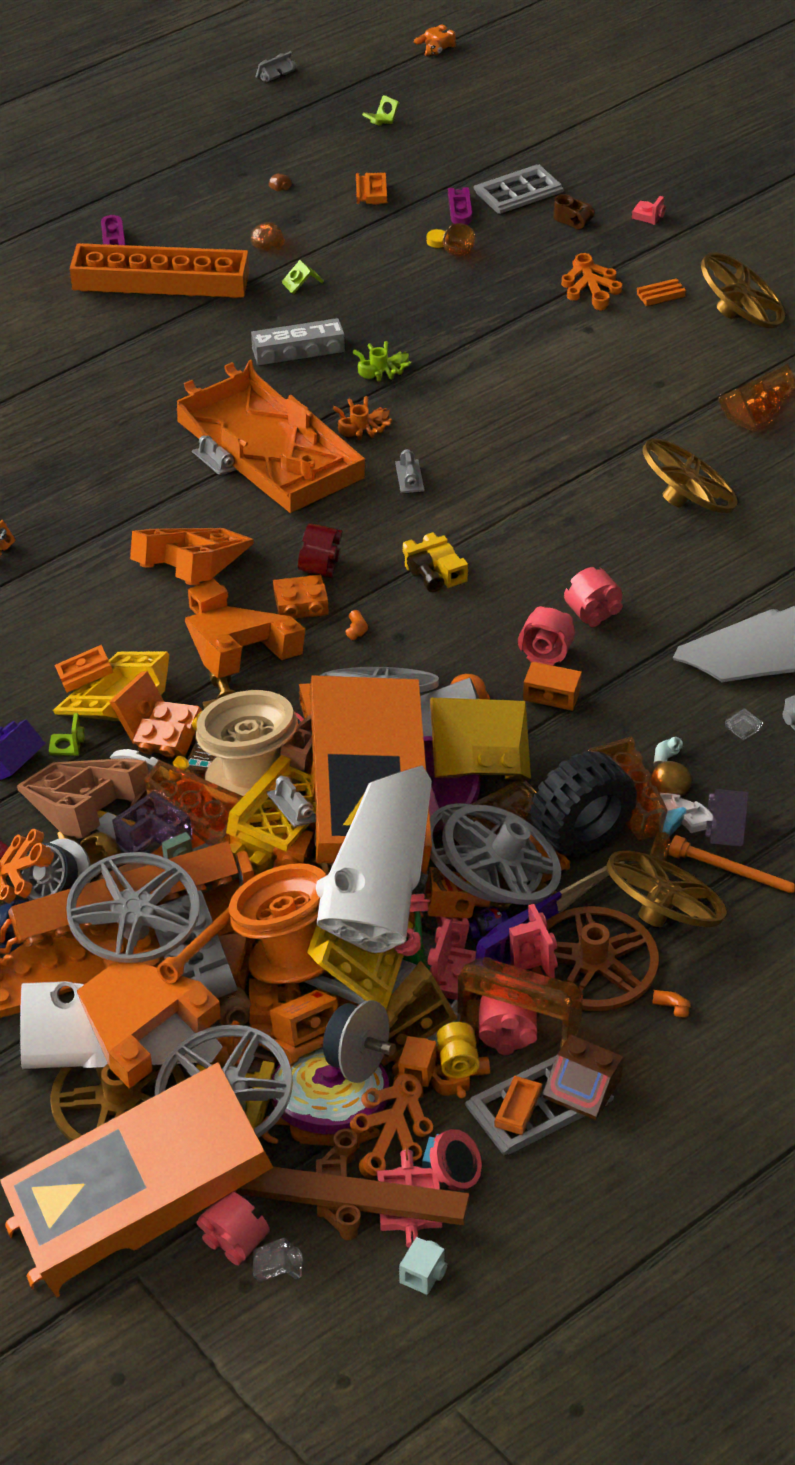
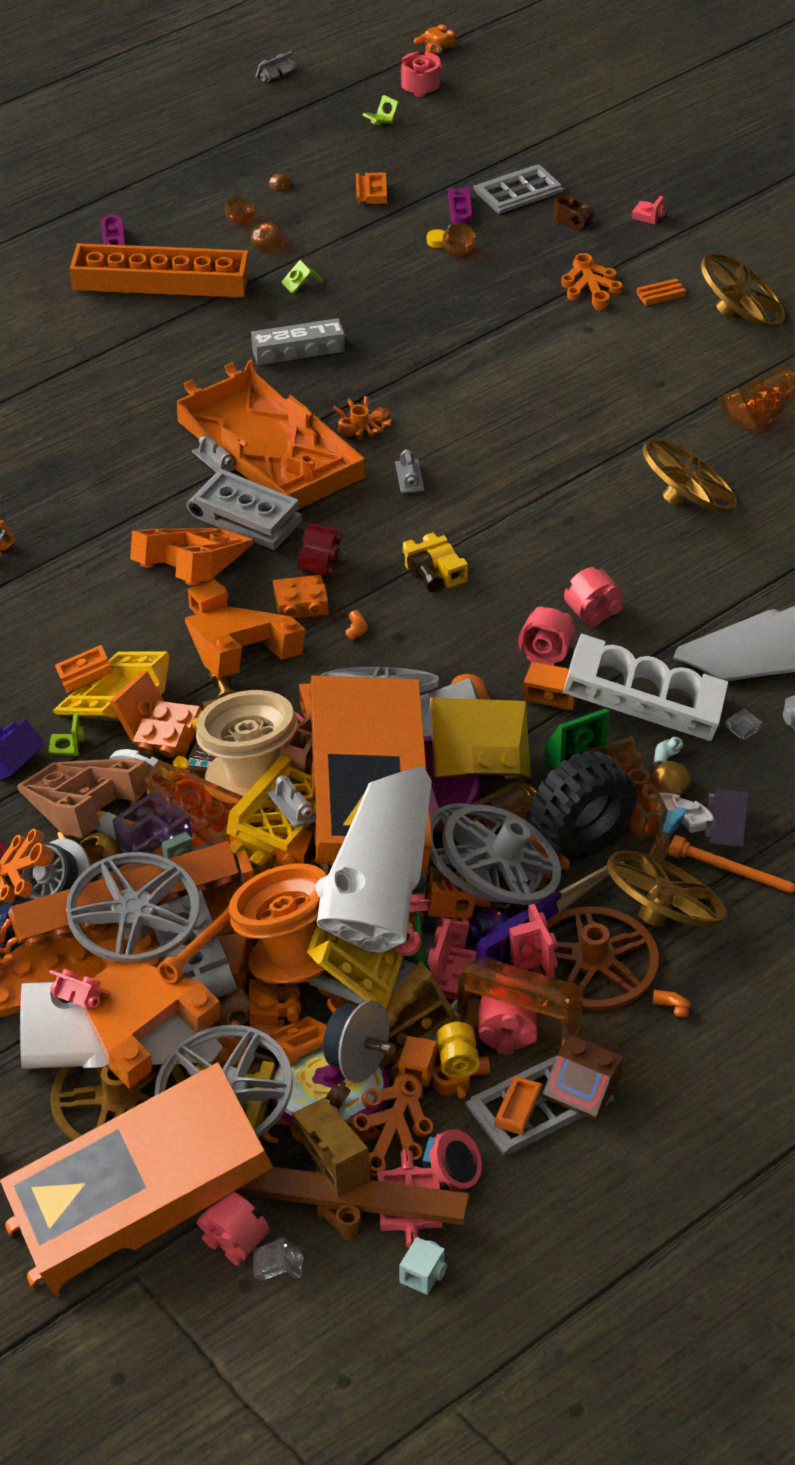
orange brick [270,990,338,1046] -> none
lime animal [353,341,411,382] -> none
none -> coral hinge [50,969,110,1010]
none -> light grey hinge [186,469,302,550]
none -> clear orange hair [224,197,256,225]
none -> pearl gold wedge [292,1097,372,1197]
none -> reddish brown plate [325,1081,351,1111]
none -> coral brick [401,52,441,97]
none -> green slope [544,708,609,771]
none -> white fence [563,633,728,741]

